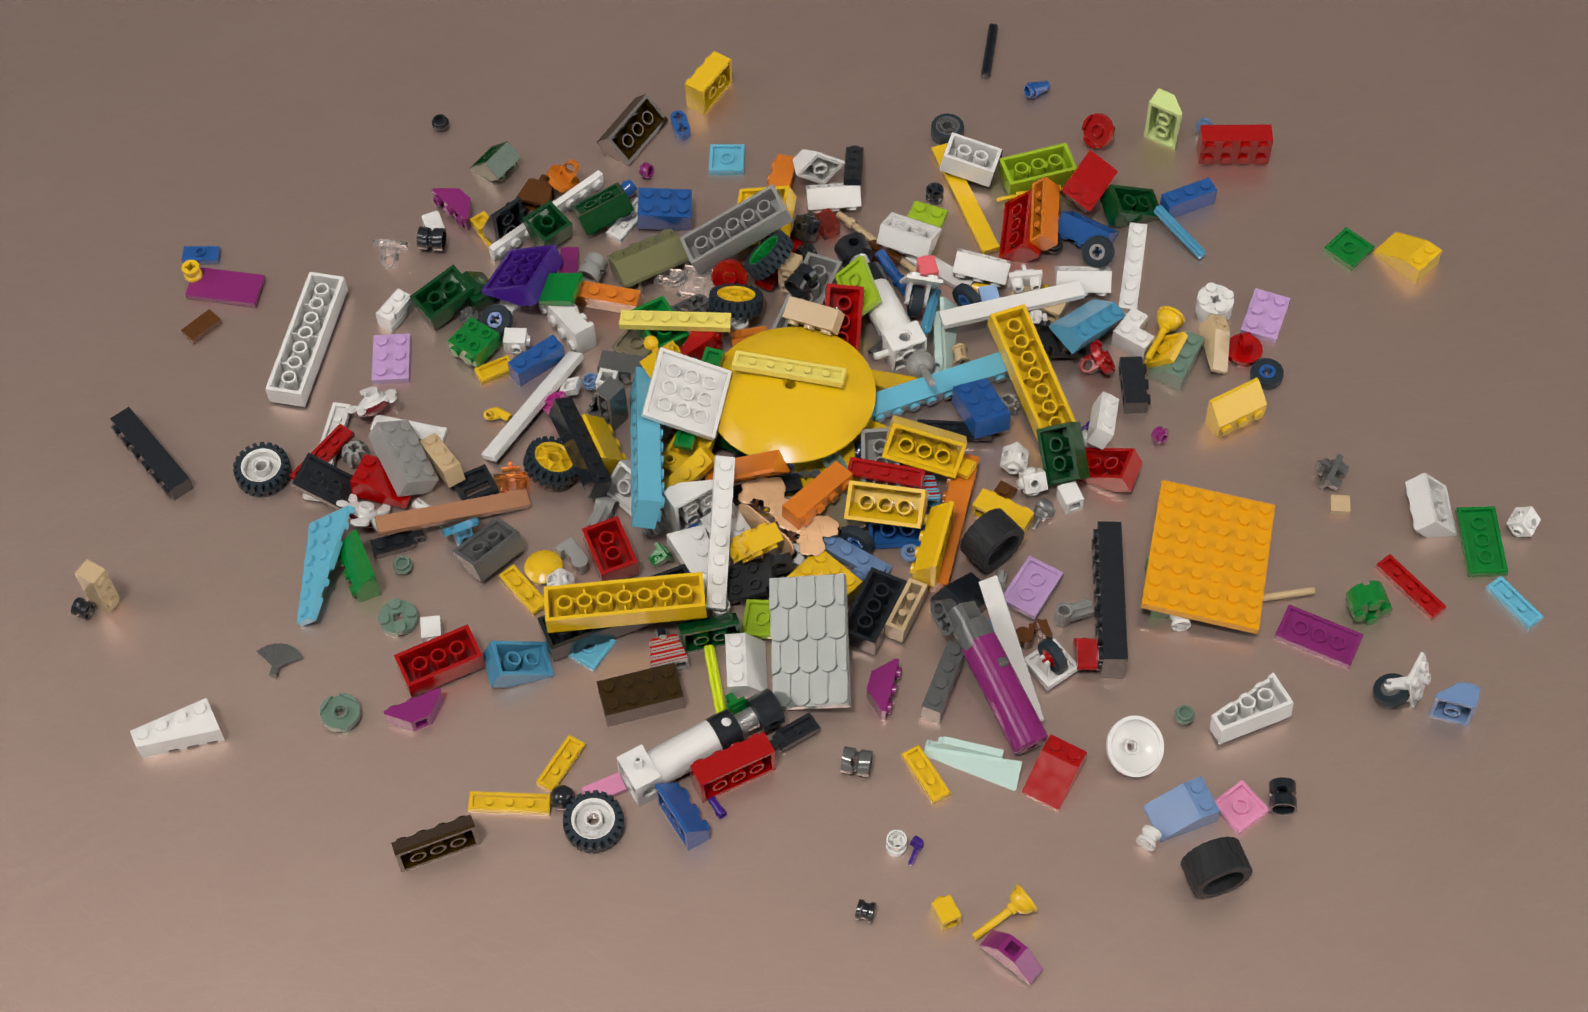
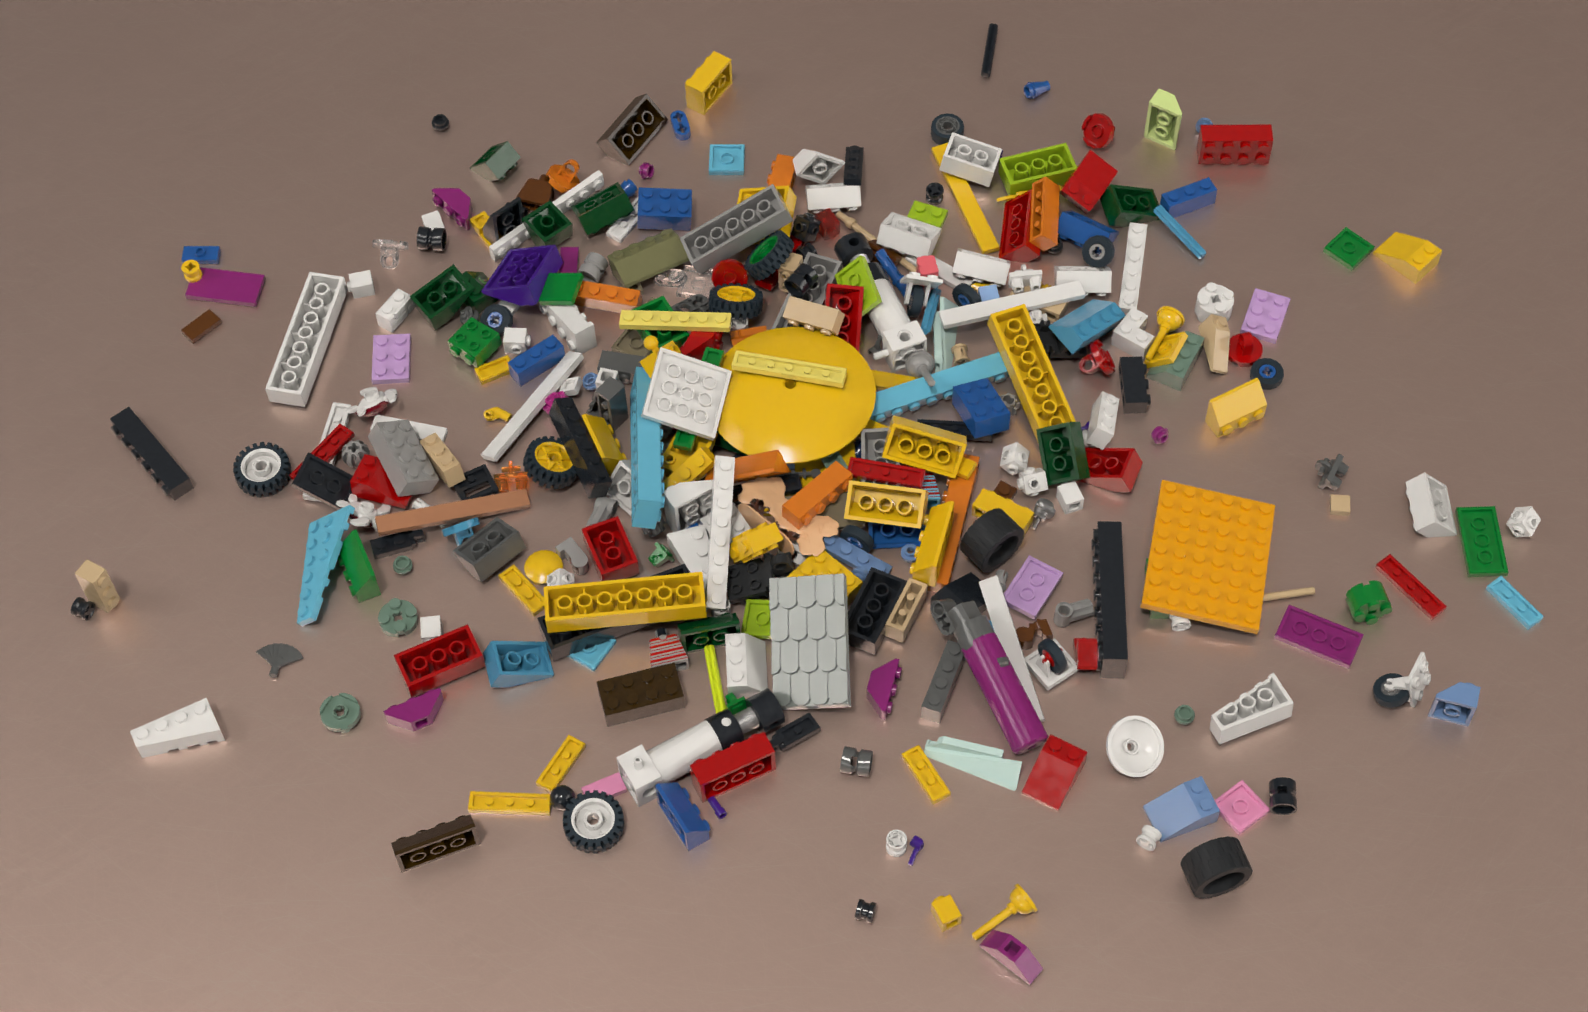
none -> white brick [347,270,375,299]

